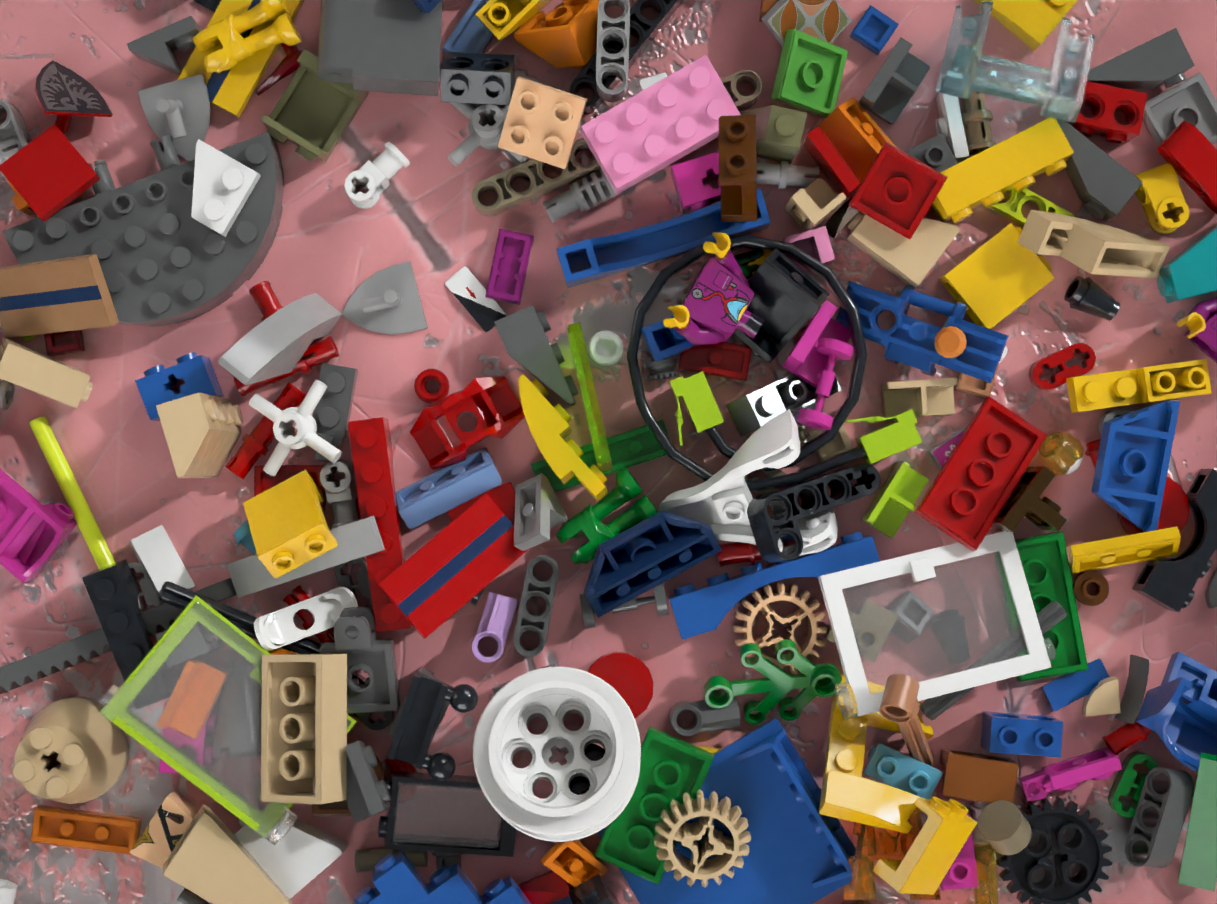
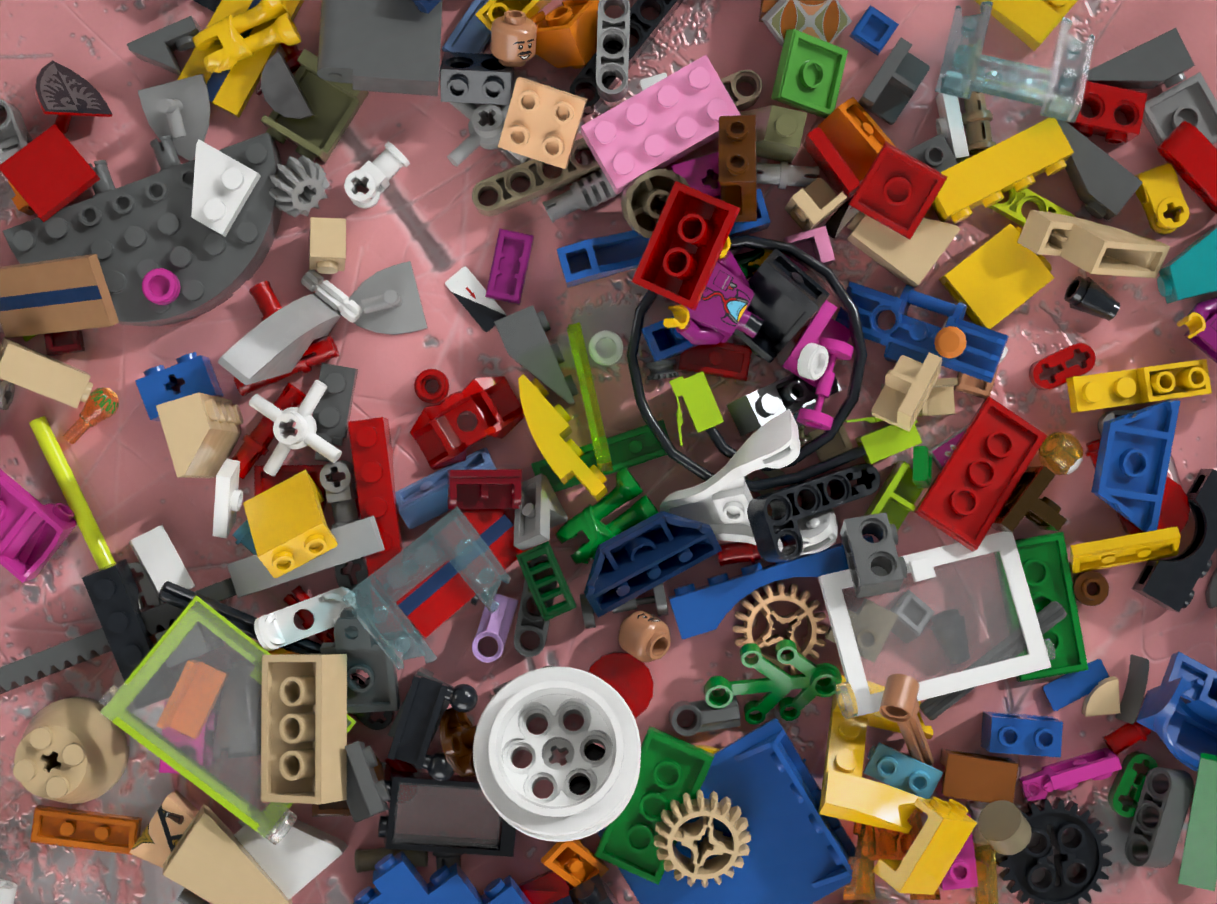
none -> clear orange piece [63,387,119,444]
none -> dark pink tile [142,268,181,305]
none -> white plate [212,459,243,538]
none -> flat silver tile [261,52,315,119]
none -> light grey gear [269,155,330,218]
none -> white axle [301,270,363,323]
none -> tan brick [309,217,346,274]
none -> clear light blue wedge [342,507,511,670]
none -> reddish brown dish [440,707,477,777]
none -> dark red hinge [447,469,522,509]
none -> nougat head [490,10,537,67]
none -> dark green slope [516,541,577,622]
none -> nougat head [618,610,671,663]
none -> dark tan cylinder [621,168,690,238]
none -> red slope [631,181,741,310]
none -> white tile [797,343,829,381]
none -> dark grey brick [840,512,907,598]
none -> tan panel [871,352,942,432]
none -> green tile [913,446,932,488]

